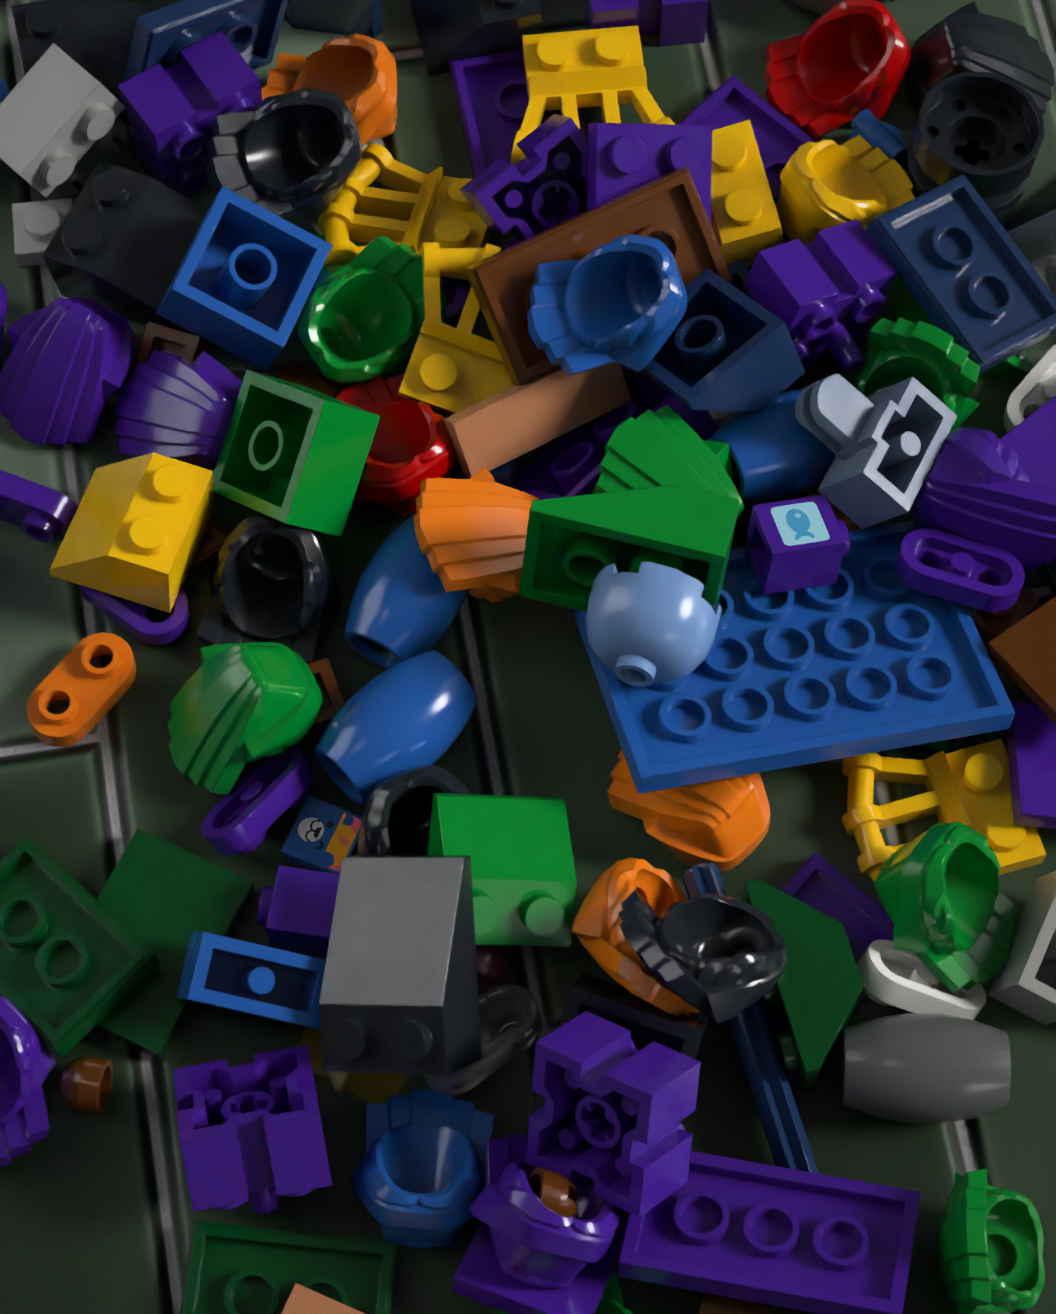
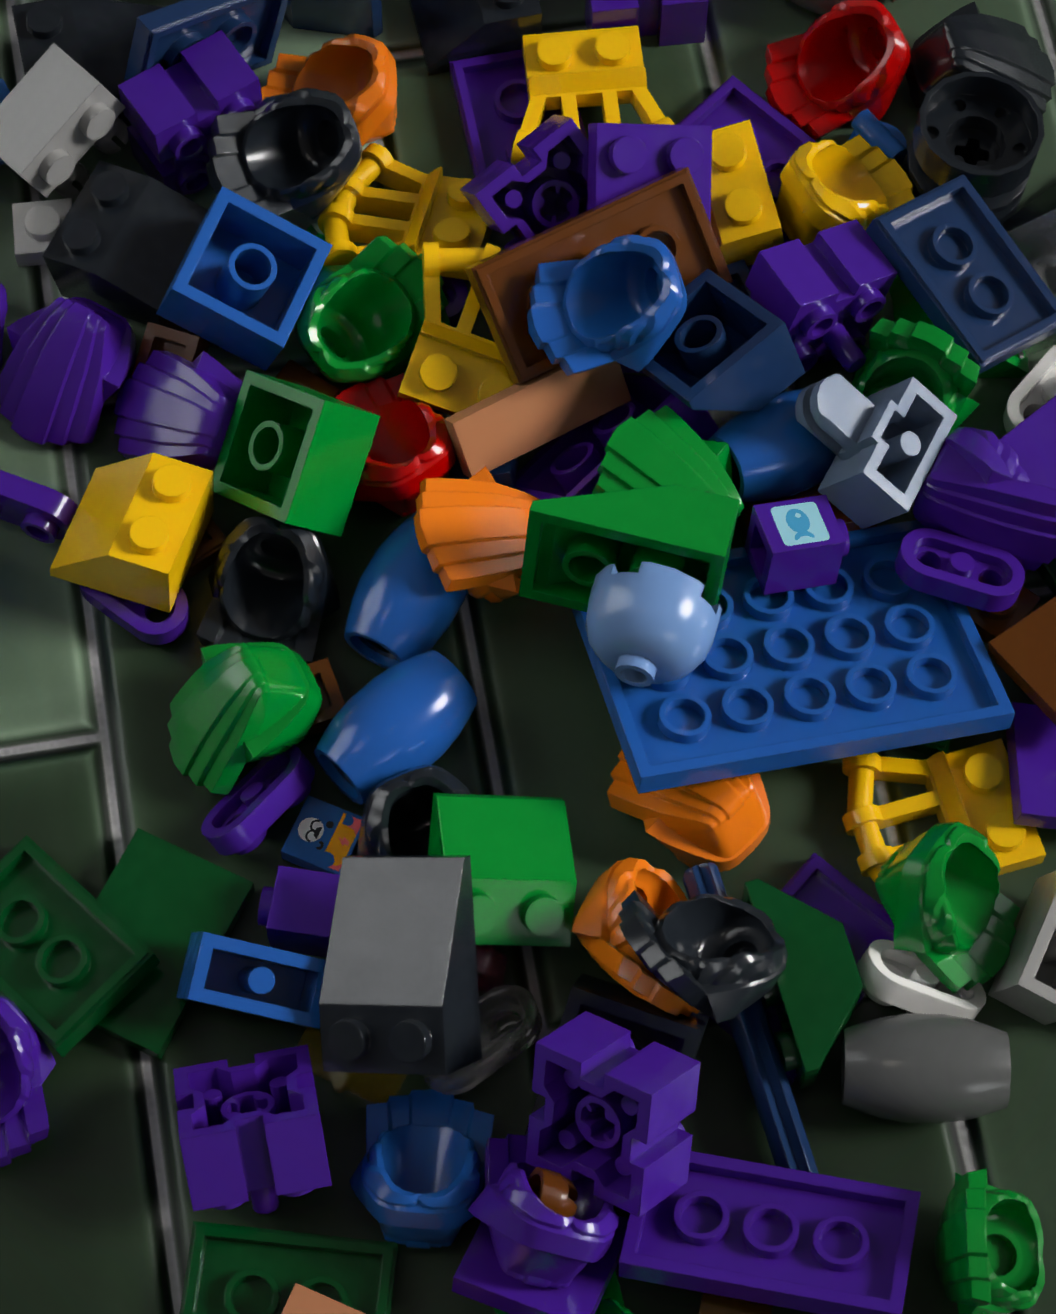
orange plate [27,632,136,747] -> none
reddish brown hinge [59,1056,113,1113] -> none

